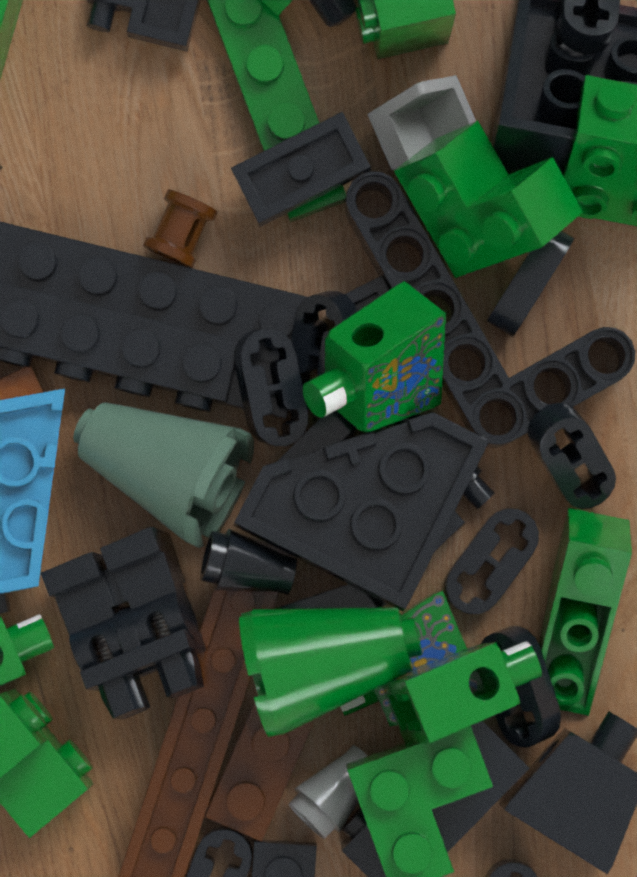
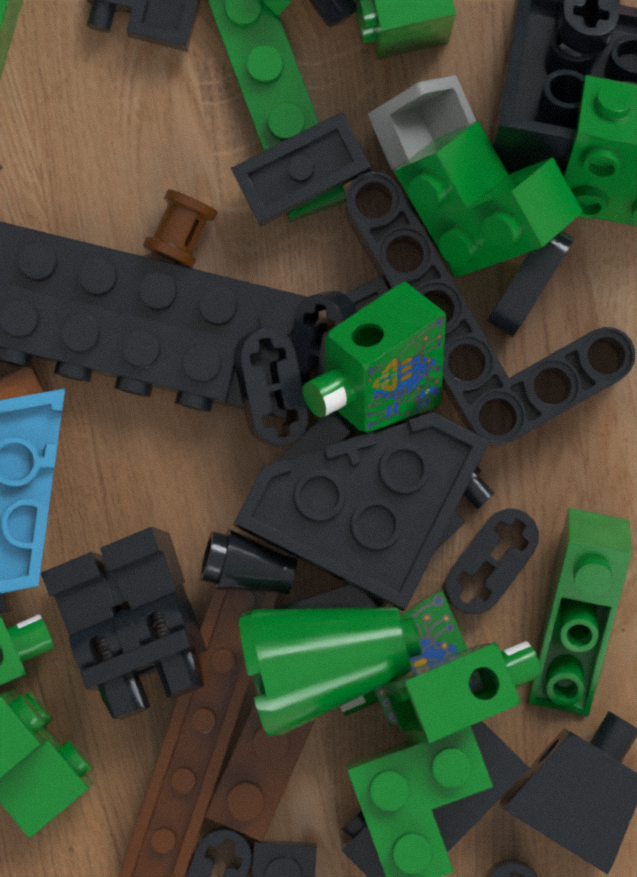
sand green cone [73,402,254,548] -> none
light grey cone [288,745,367,839] -> none
black beam [481,626,561,748] -> none
black beam [528,403,616,509] -> none

